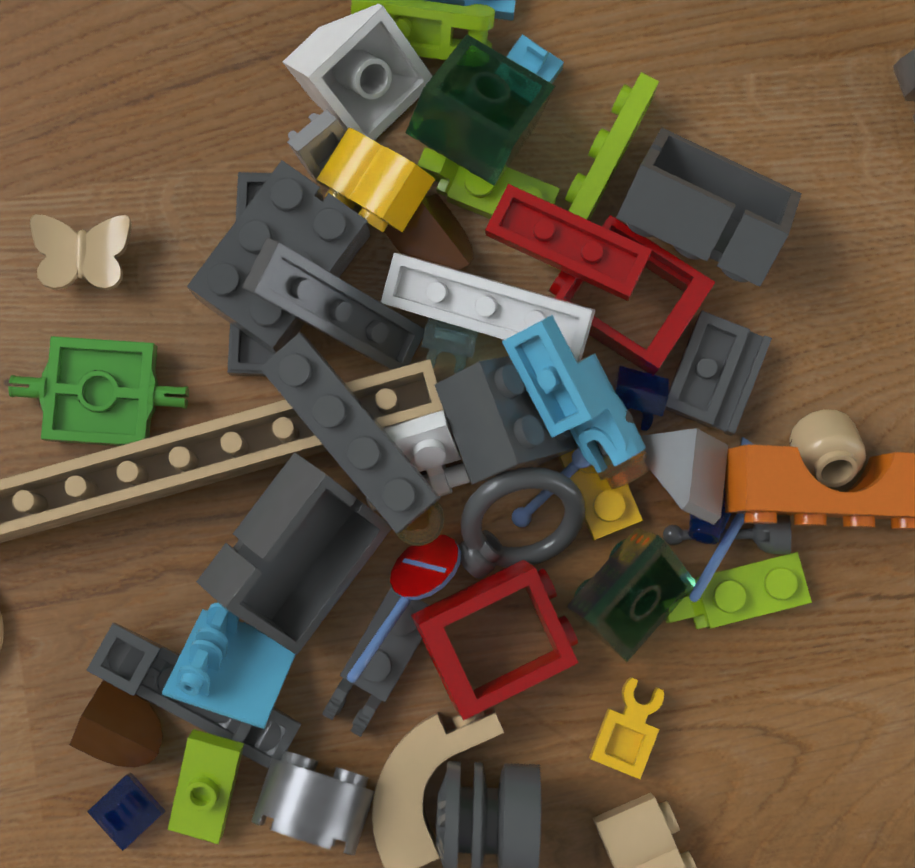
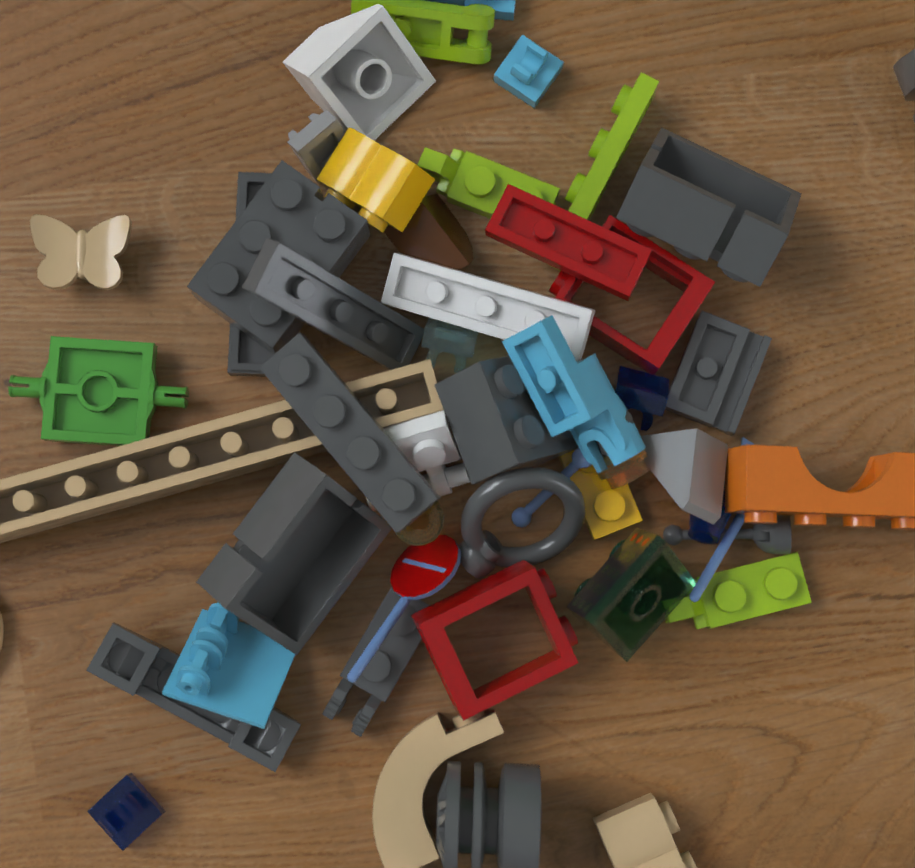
reddish brown brick [69,680,163,768] -> none
lime plate [168,729,245,844] -> none
flat silver brick [251,750,375,855] -> none
clear green brick [405,34,555,186] -> none
yellow plate [589,677,664,779] -> none
tan head [789,409,866,487] -> none

